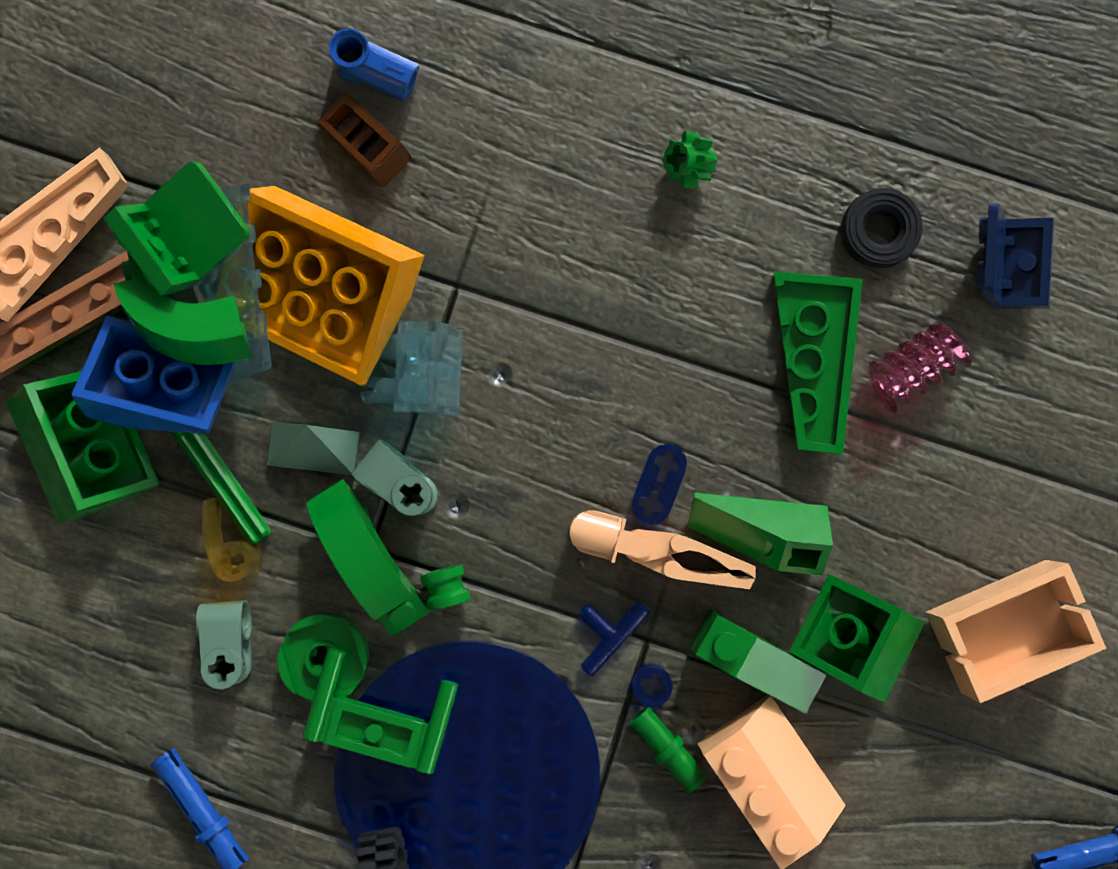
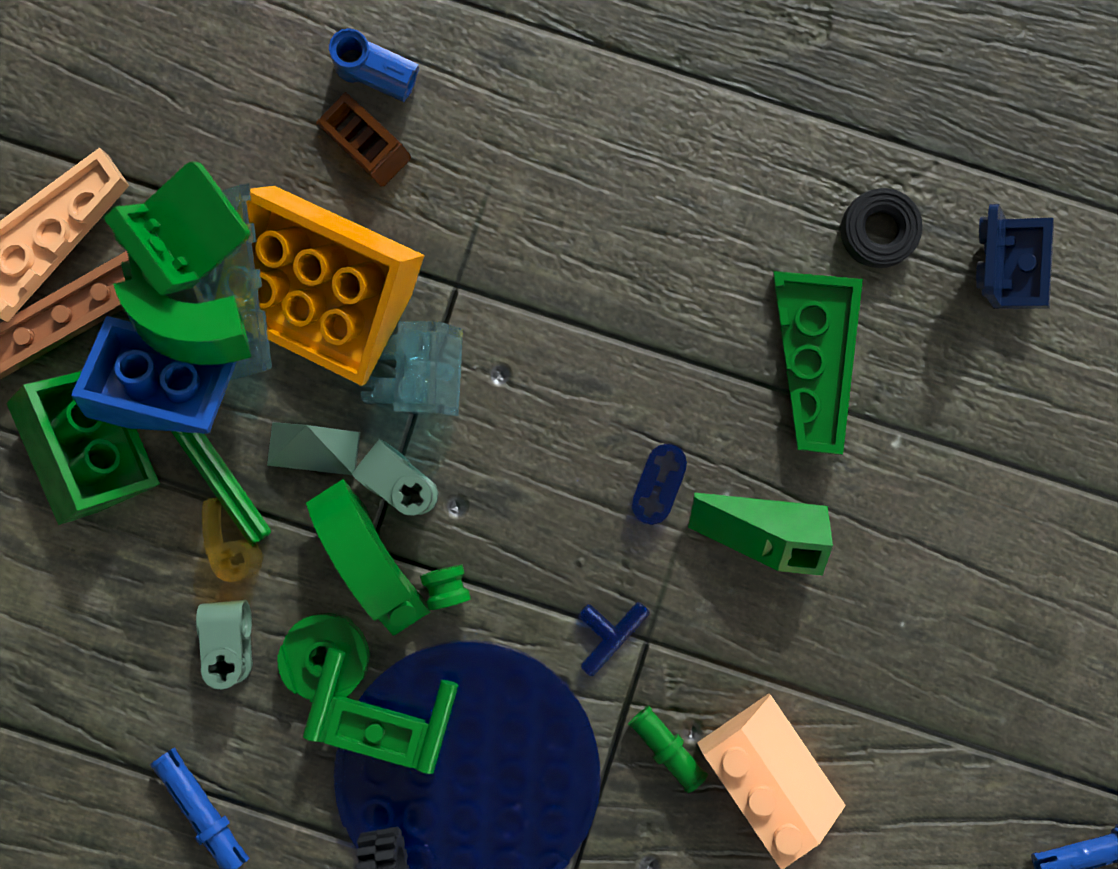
light nougat arm [569,510,756,589] -> none
clear blue bush [631,663,673,707] -> none
green gear [662,131,718,189] -> none
green slope [689,609,827,714] -> none
green slope [789,574,925,703] -> none
clear pink piece [868,321,972,413] -> none
light nougat piece [926,560,1106,703] -> none

